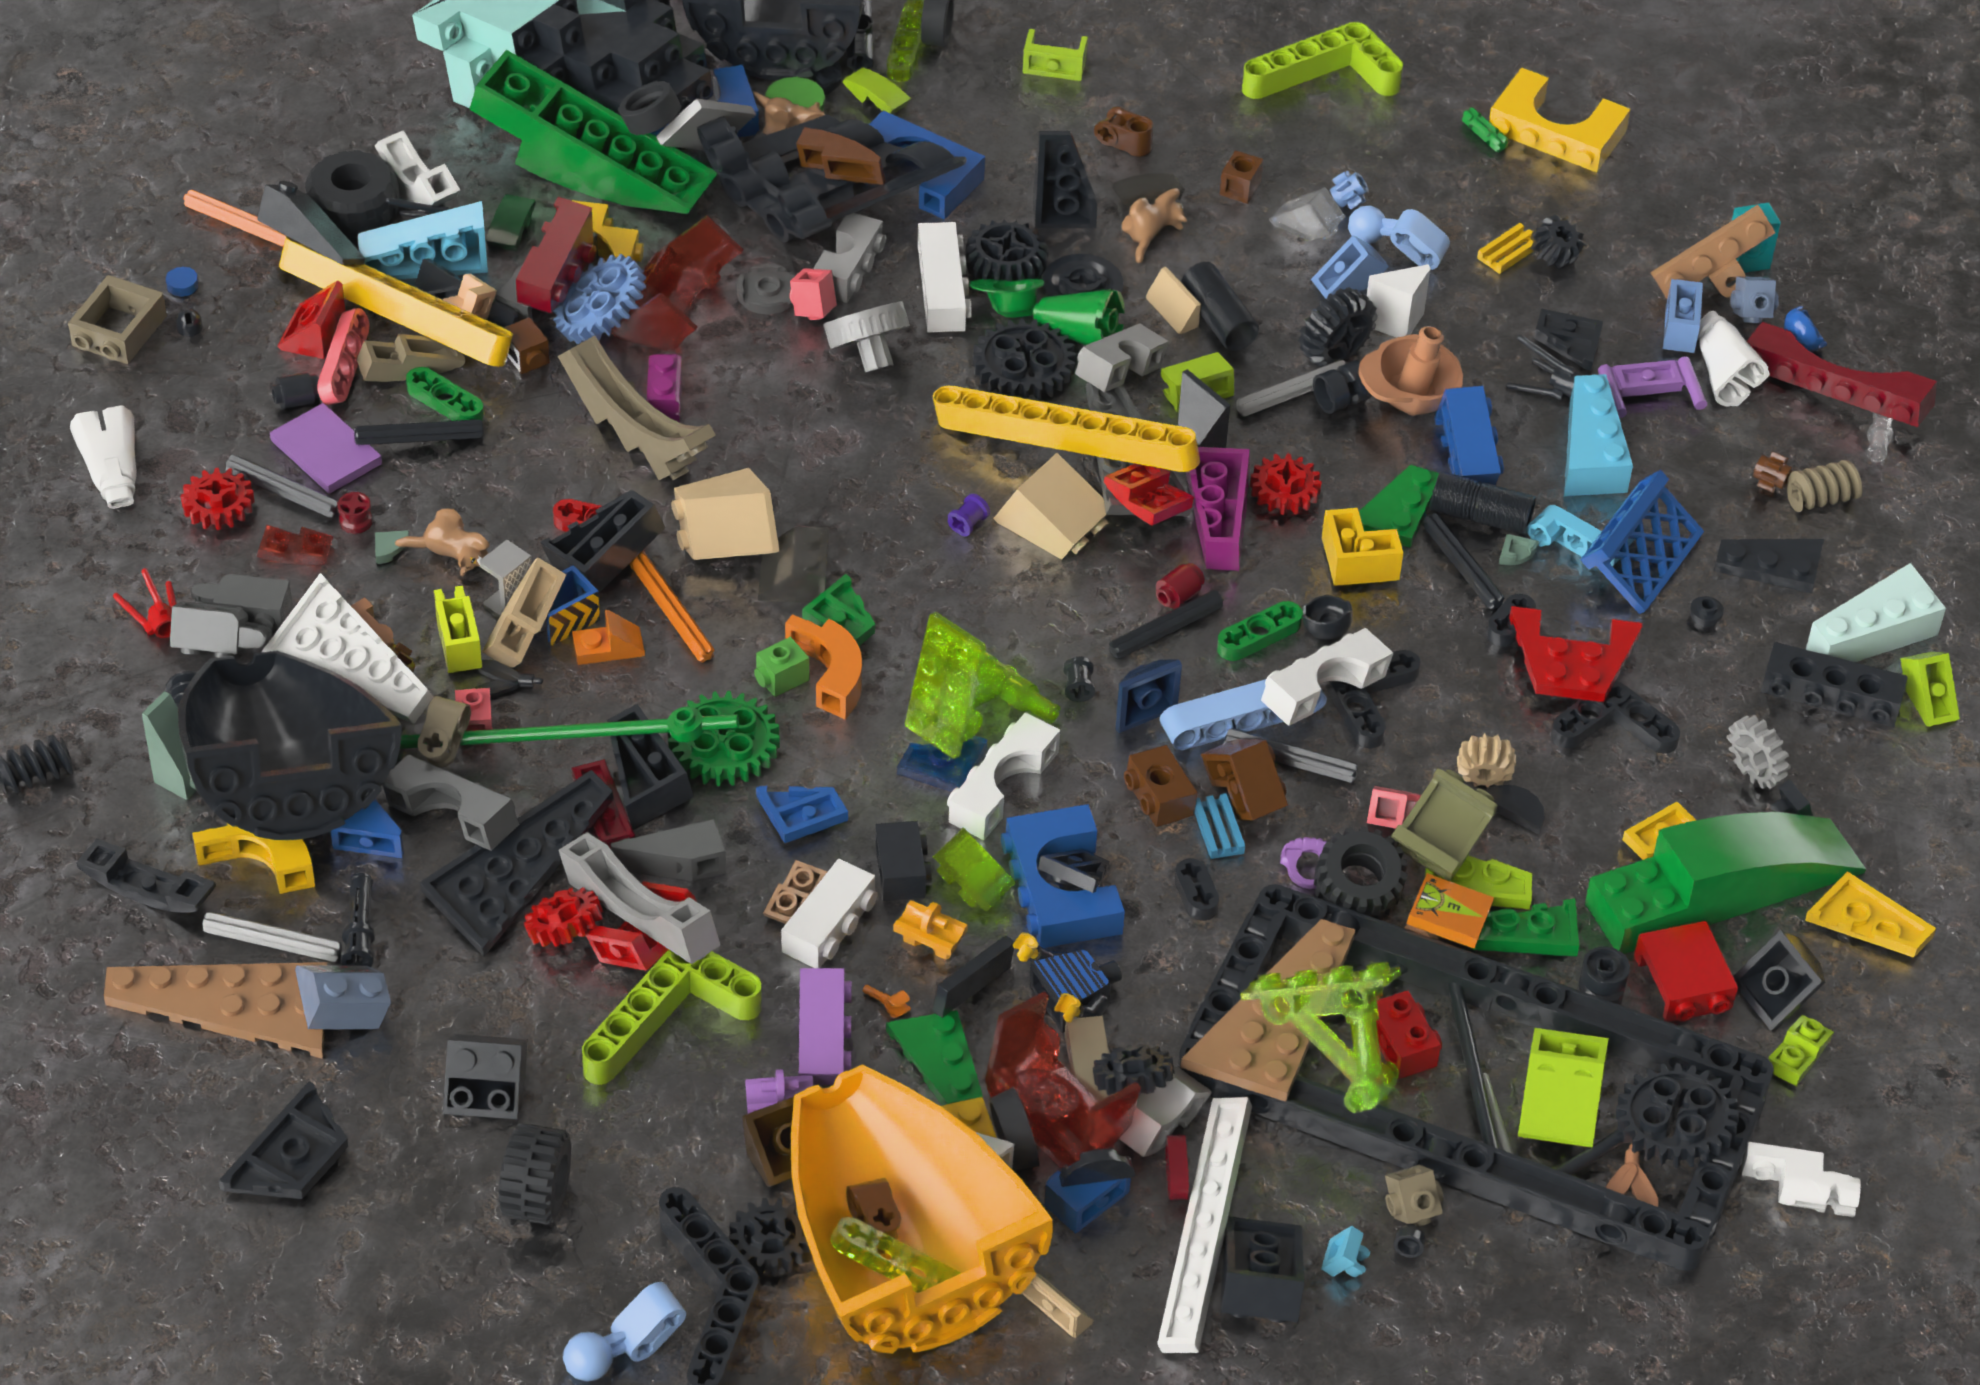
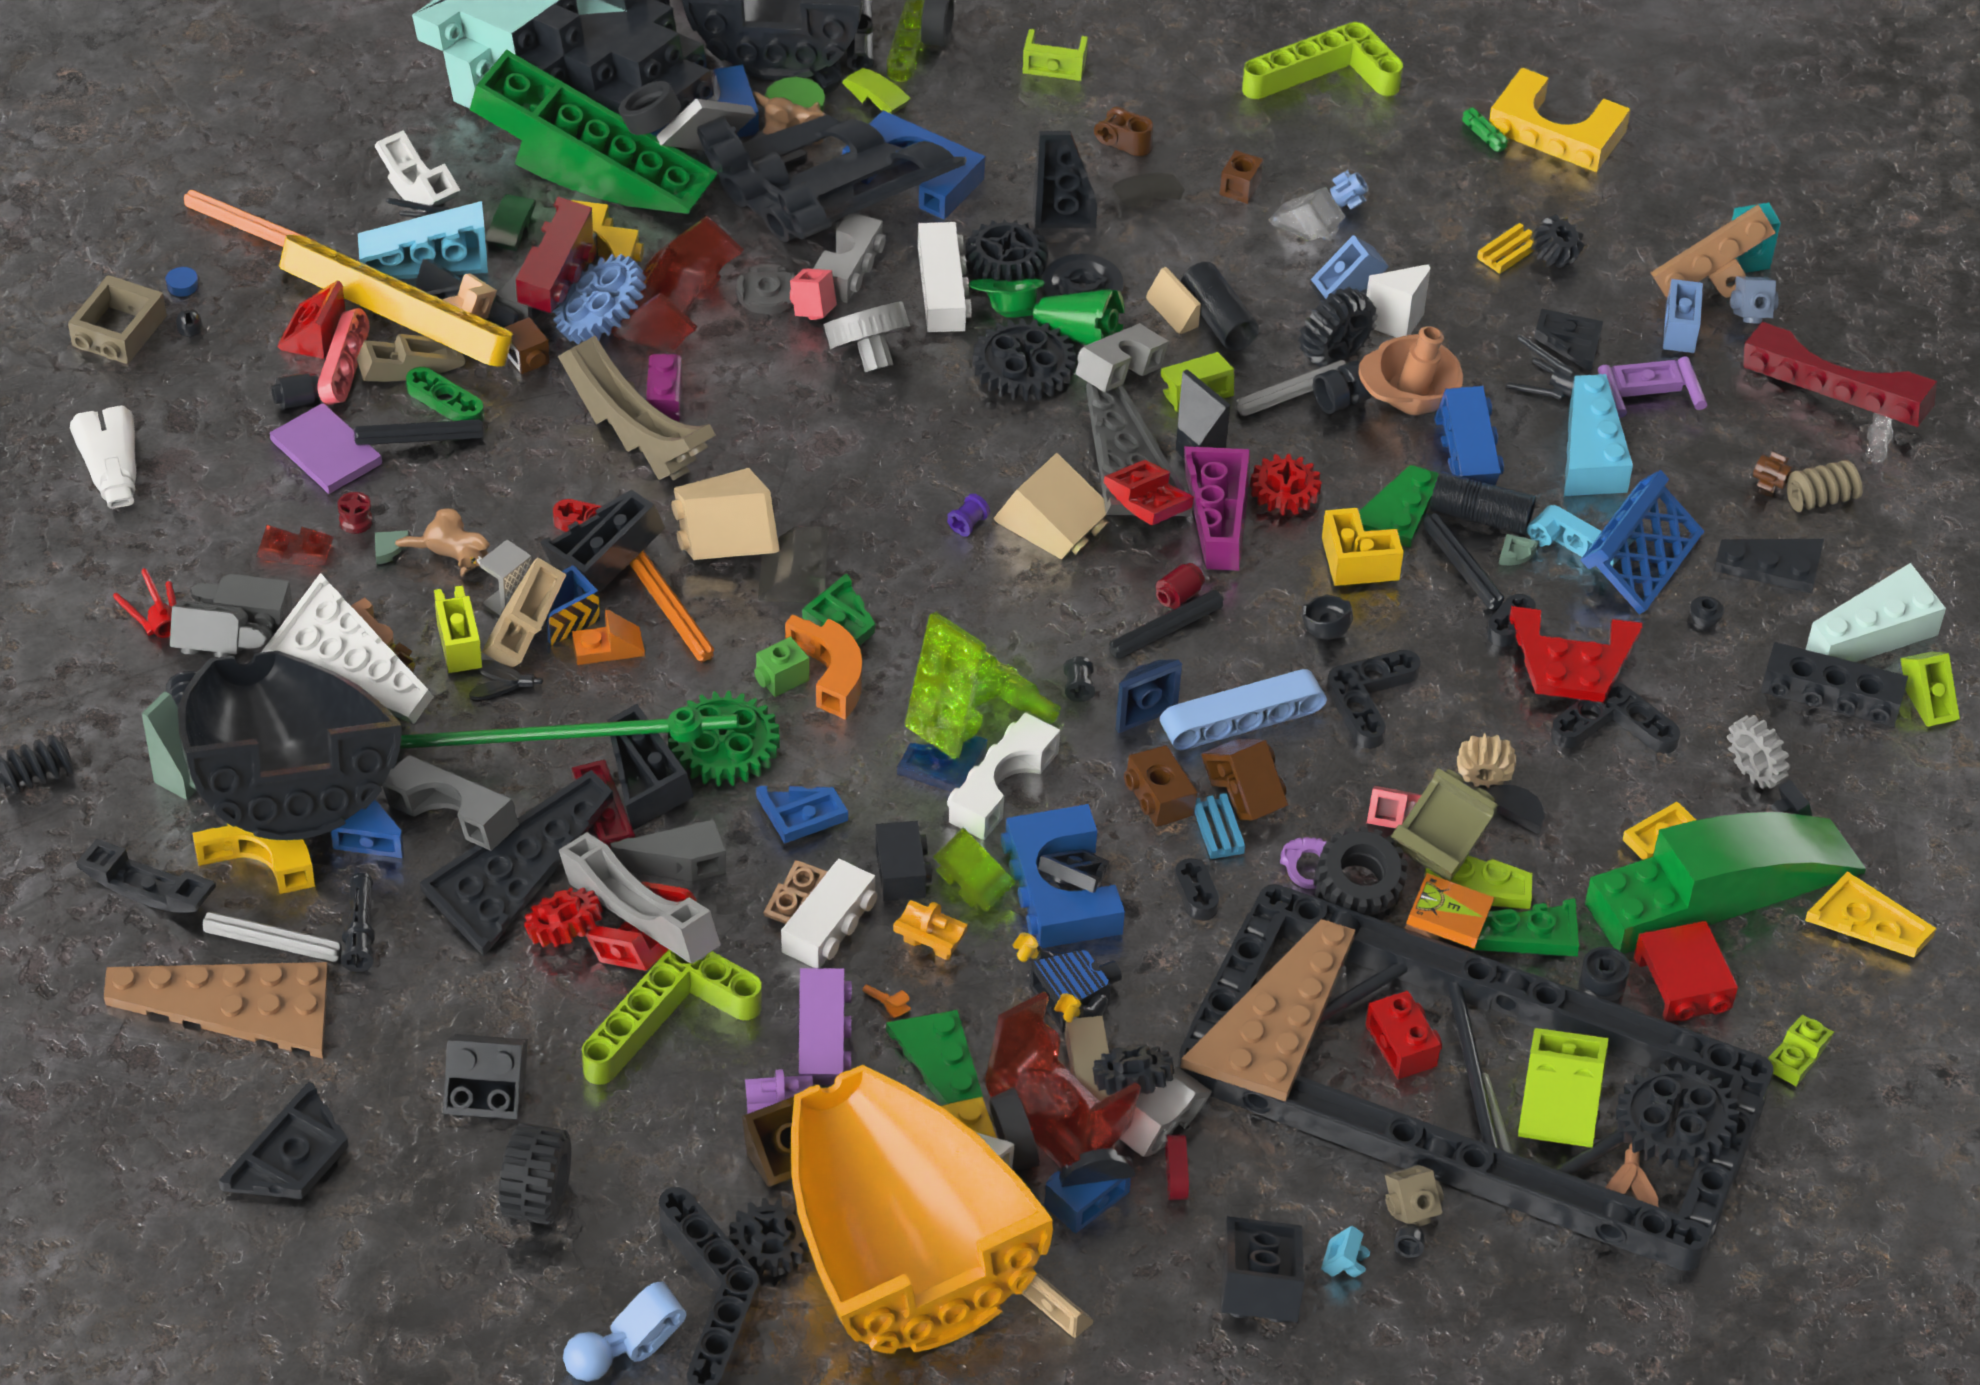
red gear [181,468,255,530] -> none
axle [225,454,338,518] -> none
wedge [257,181,365,265] -> none
sand blue slope [295,965,391,1029] -> none
black tyre [305,150,399,237] -> none
dark tan piece [418,696,471,768] -> none
coral brick [455,688,493,731] -> none
reddish brown slope [796,127,885,185] -> none
clear neon green beam [830,1217,961,1293] -> none
reddish brown piece [846,1178,901,1254] -> none
yellow beam [932,386,1200,472] -> none
black tile [932,936,1015,1018] -> none
medium nougat animal [1122,188,1187,263] -> none
white plate [1158,1097,1252,1353] -> none
green beam [1217,601,1303,661] -> none
axle [1224,729,1359,783] -> none
clear neon green plate [1240,962,1401,1113] -> none
white arch [1261,628,1393,726] -> none
light blue beam [1348,205,1450,270] -> none
white piece [1698,311,1770,407] -> none
black slope [1733,930,1825,1032] -> none
white plate [1742,1142,1860,1217] -> none
blue hair [1784,306,1827,352] -> none

